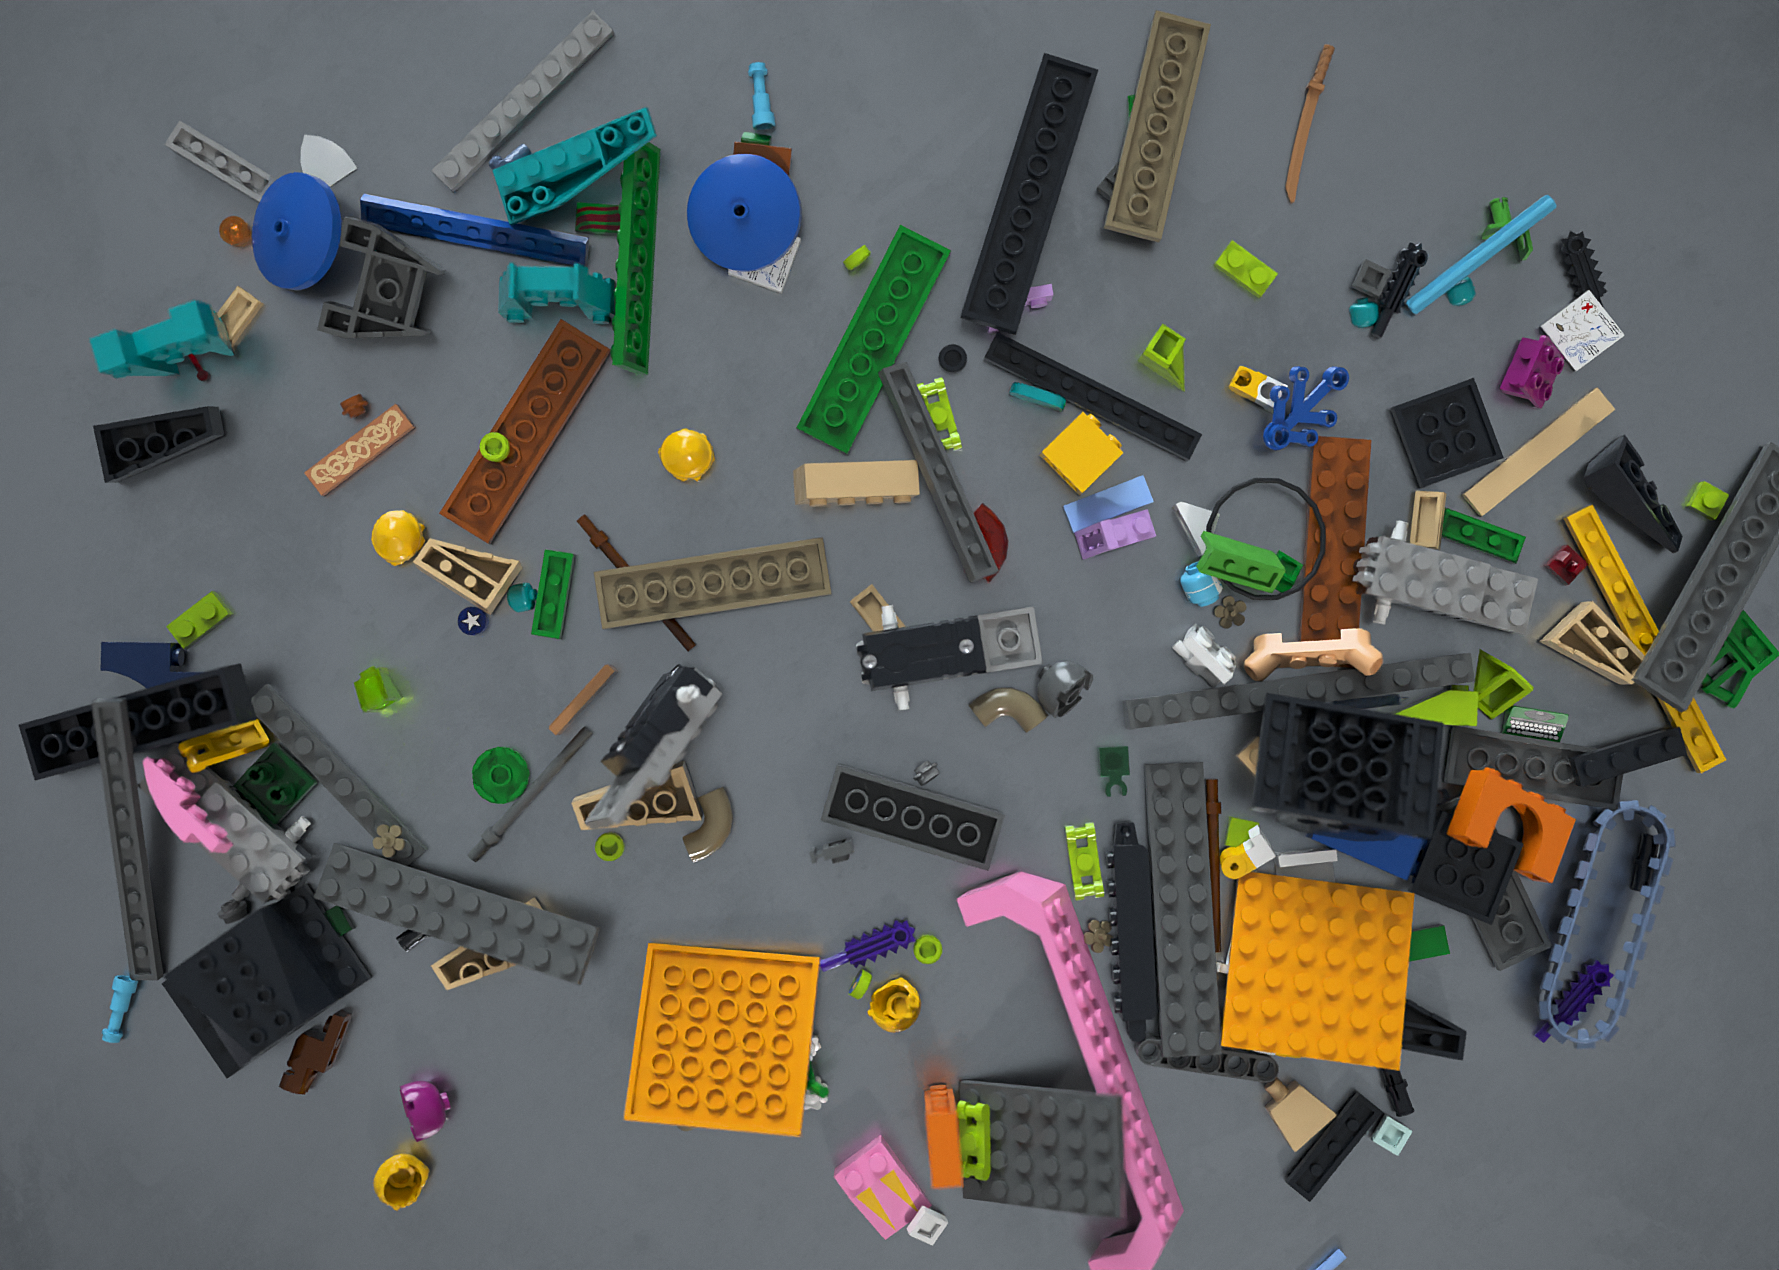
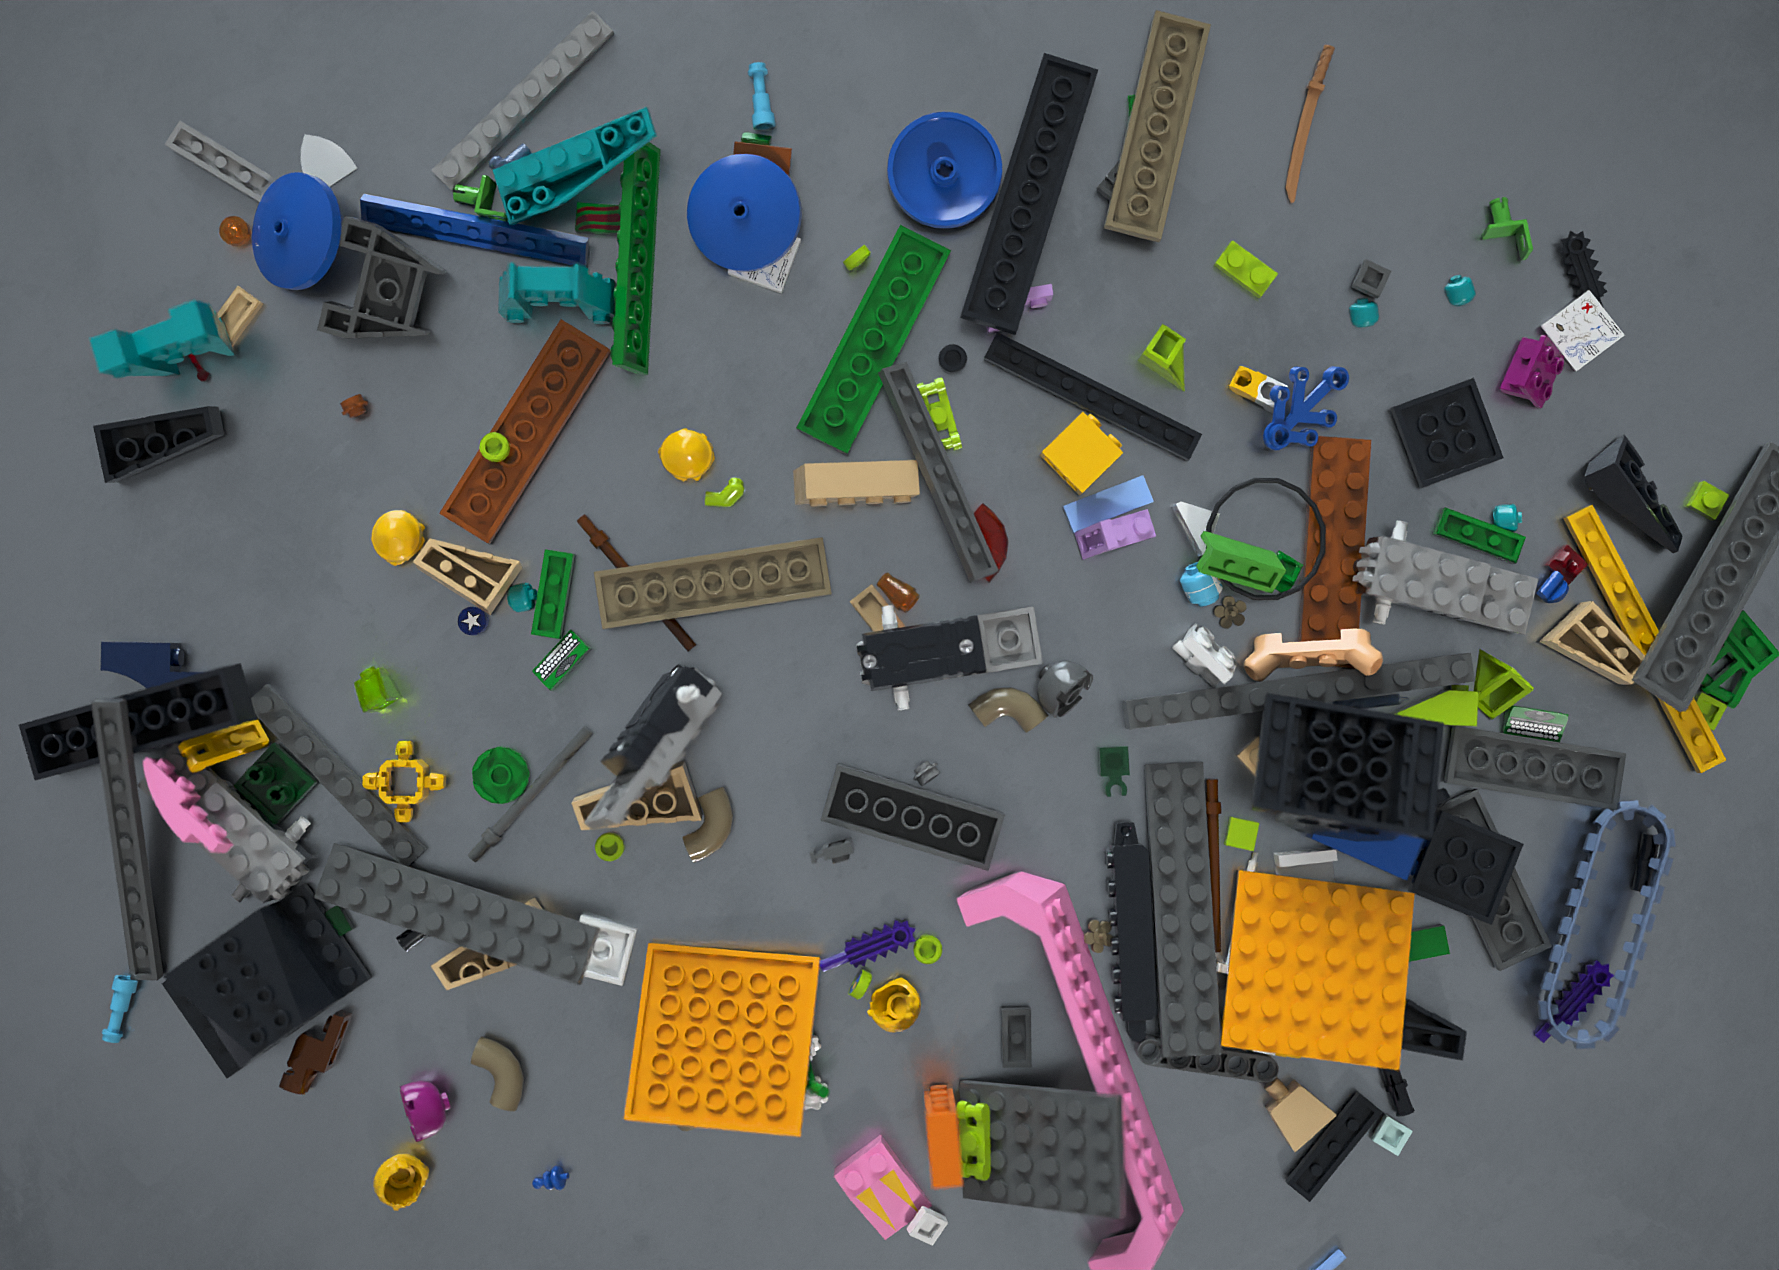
lime plate [166,591,232,649] -> none
light grey plate [217,899,247,924] -> none
nougat tile [304,404,415,496] -> none
dark tan plant [373,824,405,857] -> none
medium nougat tile [549,664,619,735] -> none
teal tile [1009,382,1066,411] -> none
lime plate [1065,823,1104,901] -> none
leg [1220,825,1276,879] -> none
black piece [1371,242,1428,338] -> none
medium azure axle [1406,195,1557,314] -> none
tan tile [1410,491,1446,550] -> none
orange arch [1446,767,1576,883] -> none
tan tile [1462,387,1615,517] -> none
black plate [1569,727,1687,787] -> none
none -> yellow piece [362,741,446,822]
none -> bright green bracket [453,175,508,222]
none -> dark tan cylinder [471,1036,524,1111]
none -> slope [532,629,592,691]
none -> blue hair [532,1166,569,1190]
none -> white tile [579,915,637,986]
none -> lime arm [705,478,744,507]
none -> clear orange cone [877,572,920,613]
none -> blue dish [887,112,1002,228]
none -> dark grey plate [1001,1007,1032,1068]
none -> teal piece [1493,504,1522,532]
none -> blue plate [1537,571,1569,603]
none -> lime tile [1695,692,1727,731]

